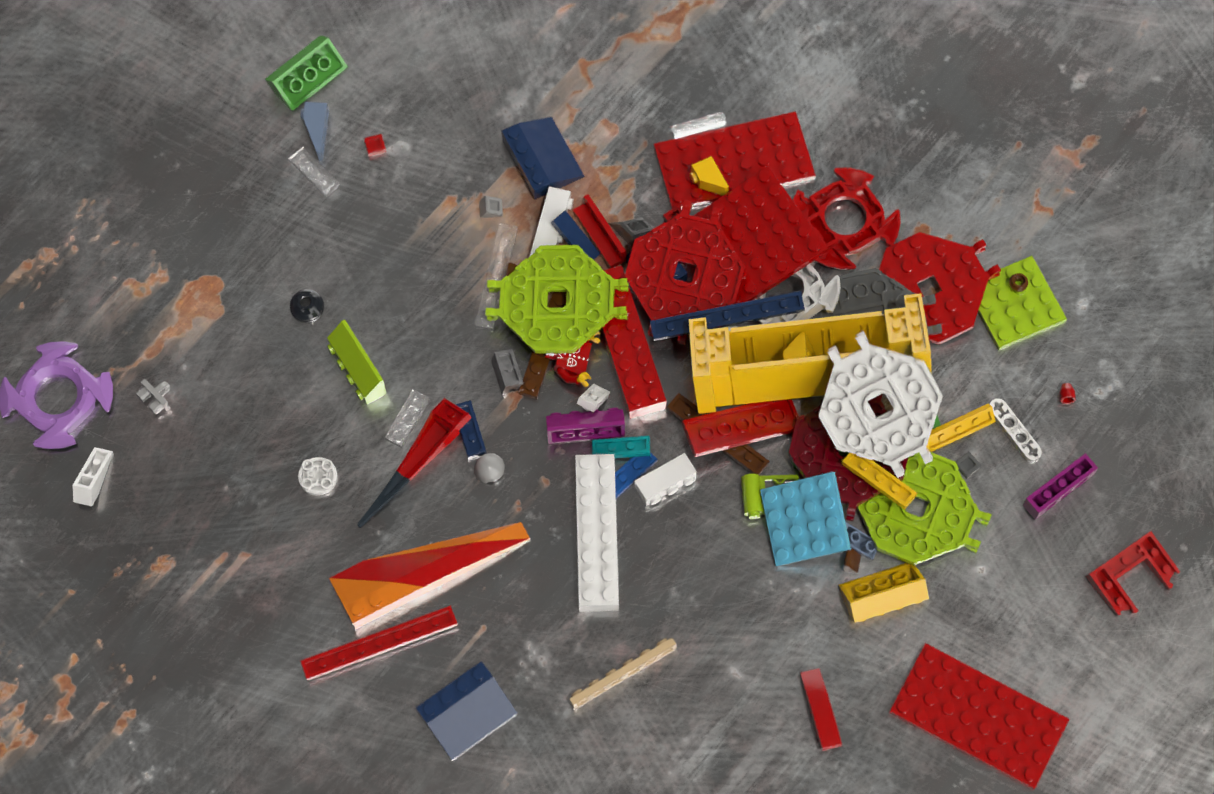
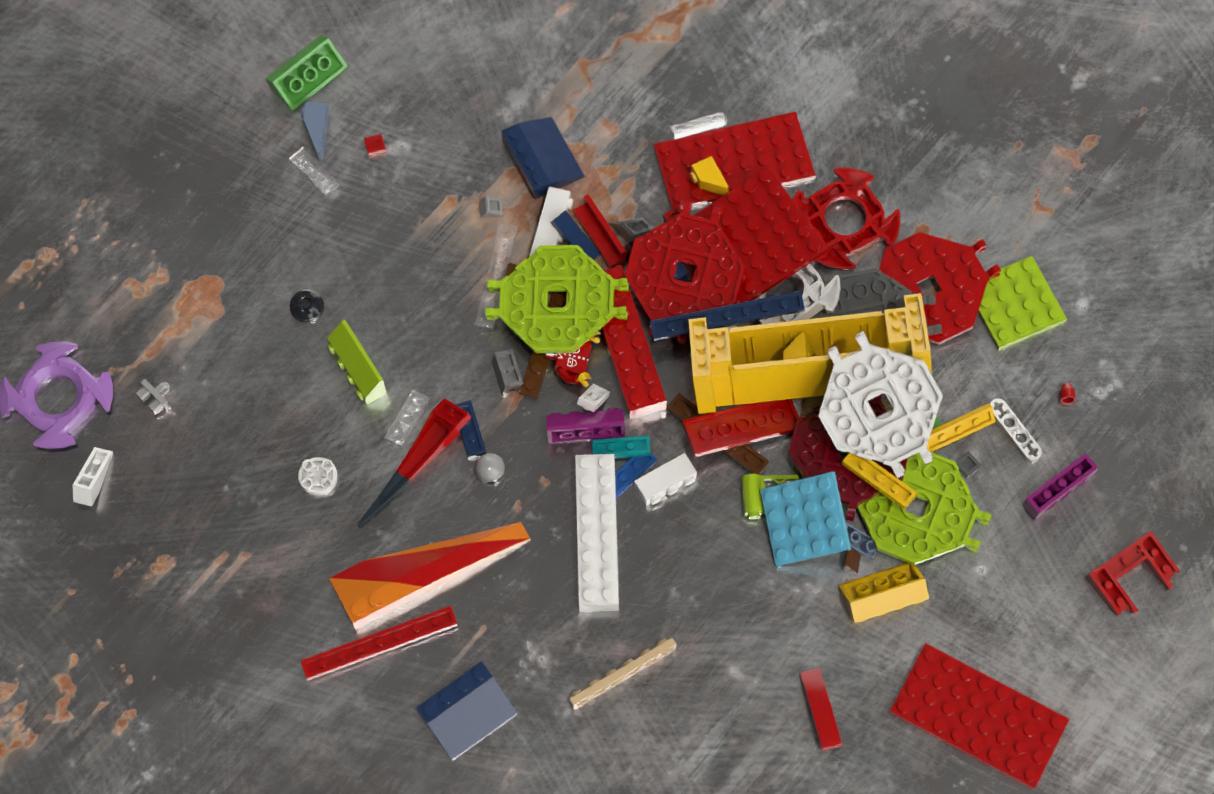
reddish brown plate [1009,273,1028,292] -> none

